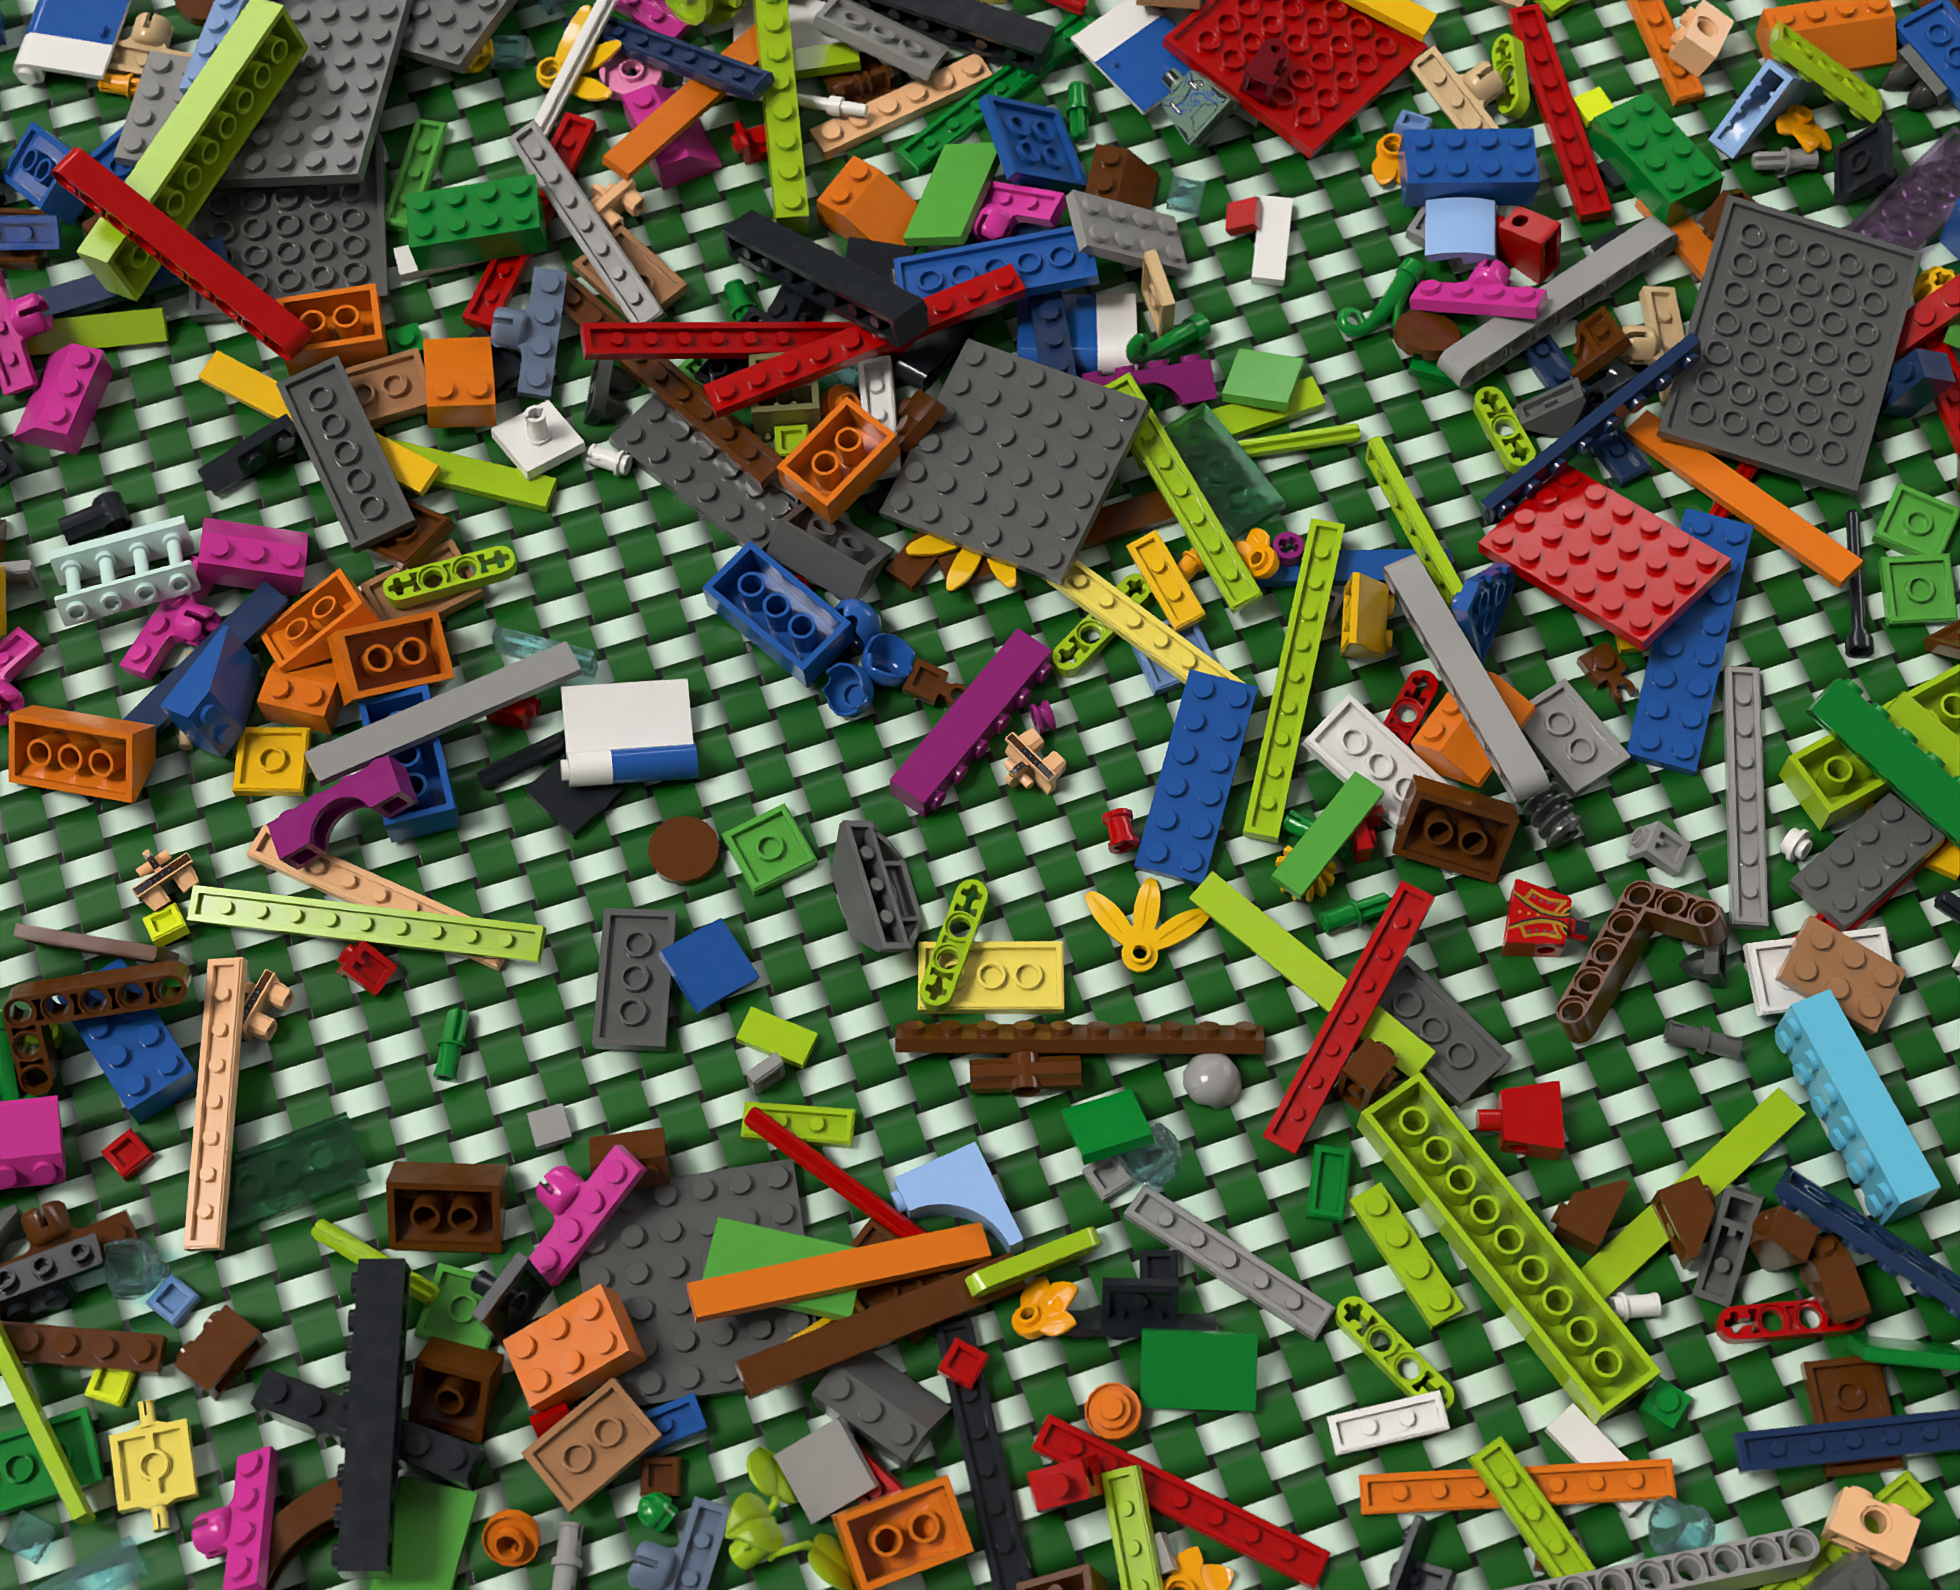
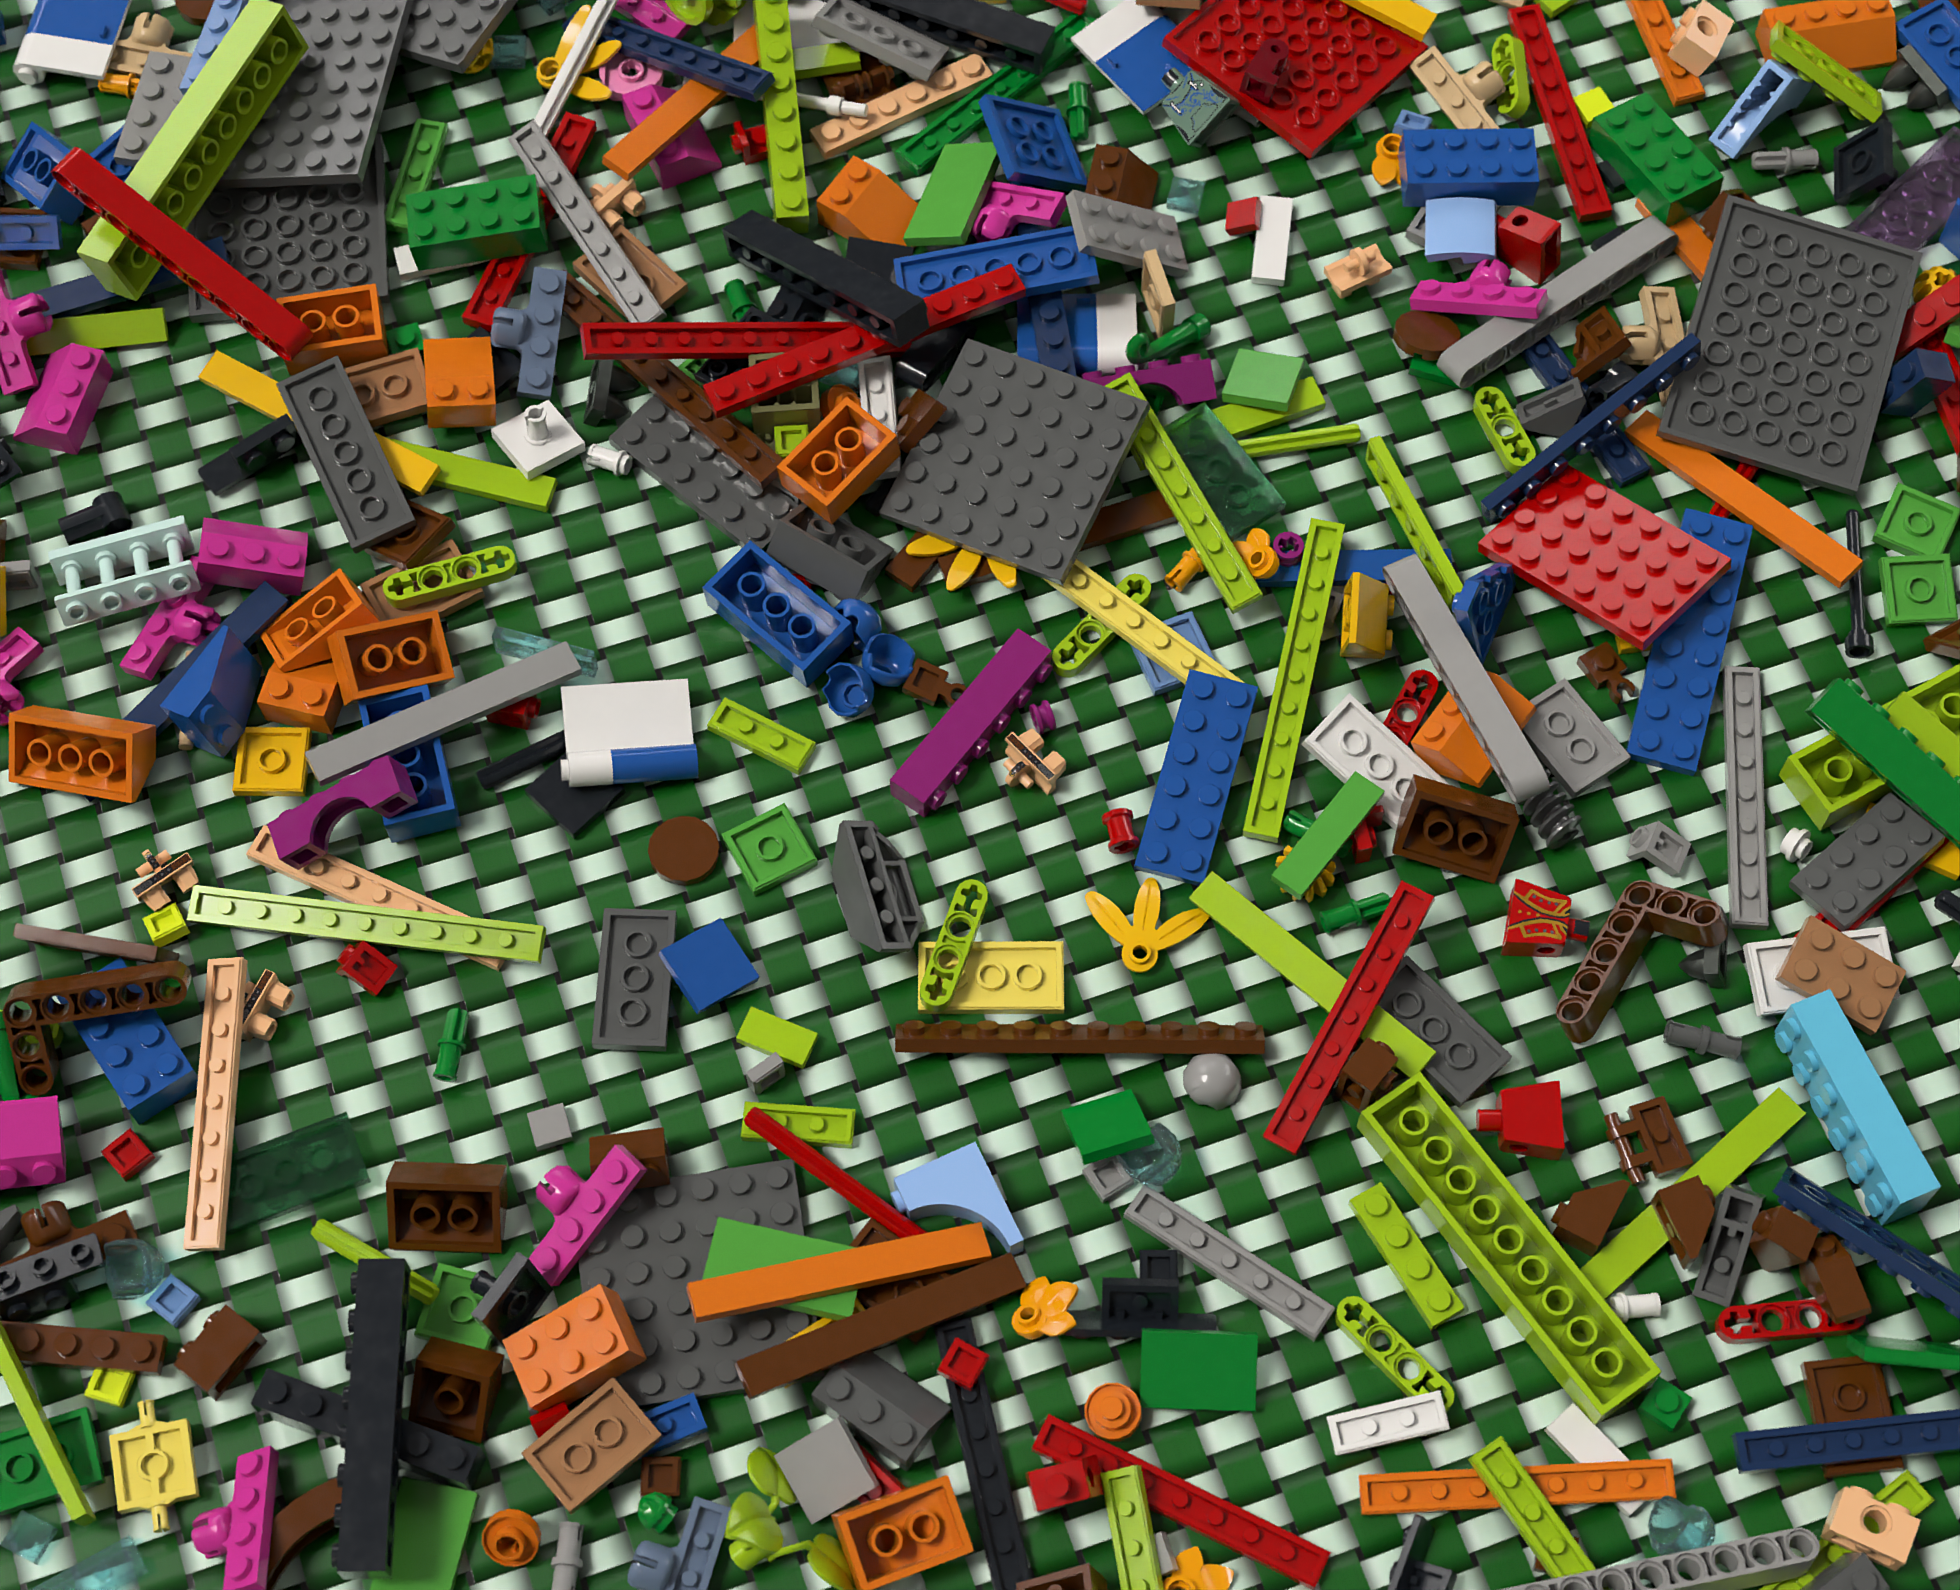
lime beam [965,1226,1103,1299] -> none
reddish brown piece [969,1051,1082,1097] -> none
yellow tile [1126,530,1206,633] -> none
green tile [1305,1144,1352,1224] -> none
green plant [1337,257,1427,338] -> none
light orange plate [1775,104,1832,154] -> none
none -> lime tile [707,697,816,775]
none -> light nougat hips [1324,243,1392,299]
none -> reddish brown plate [1603,1096,1693,1186]

